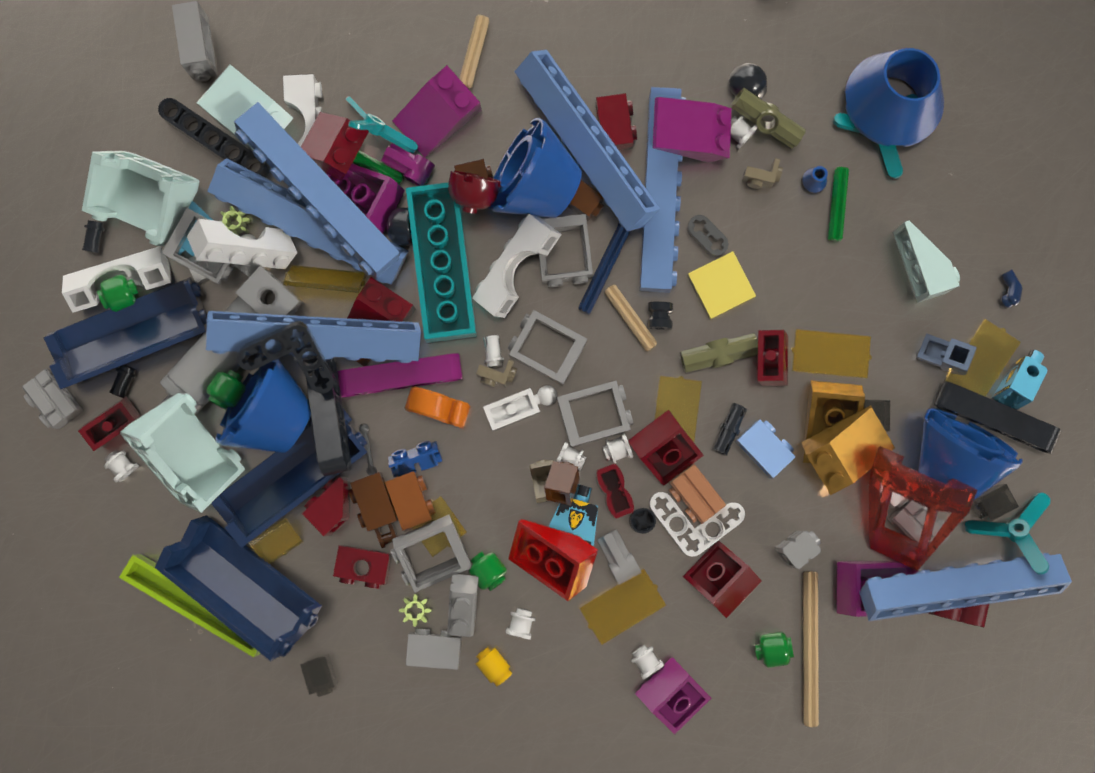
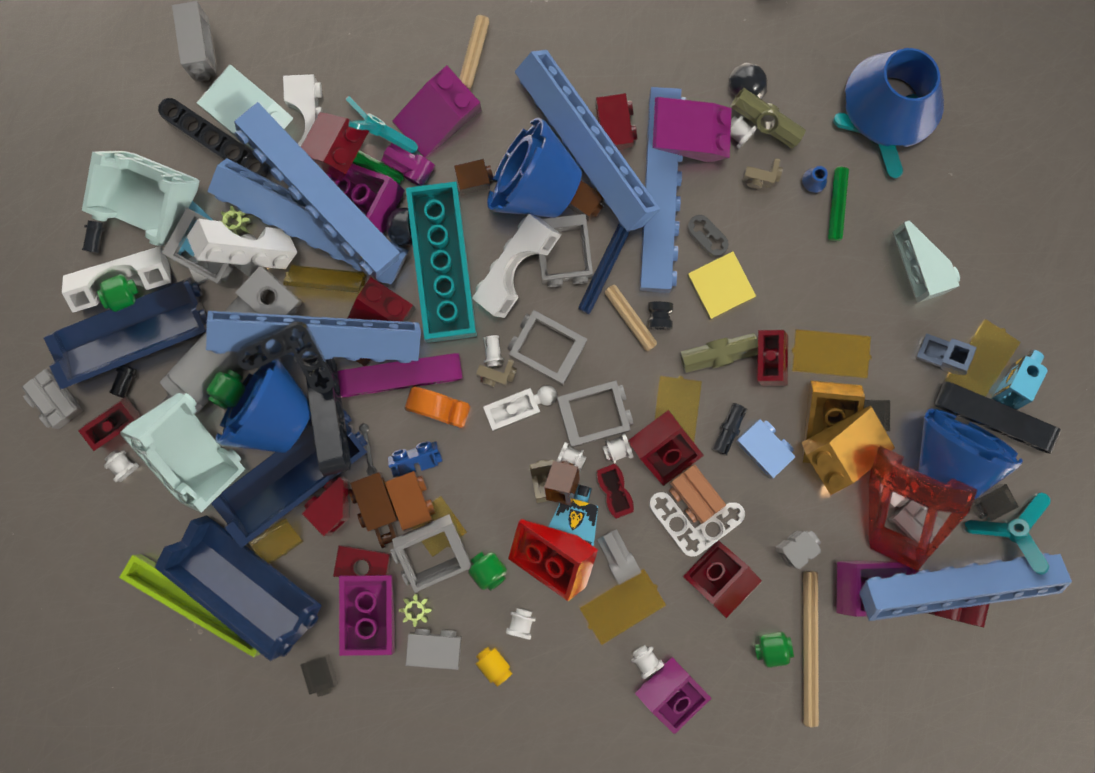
light grey brick [447,574,478,637] -> none
dark red cylinder [448,171,501,214] -> none
black wheel [629,508,656,534] -> none
dark blue arm [1001,269,1023,308] -> none
none -> magenta slope [339,575,395,656]

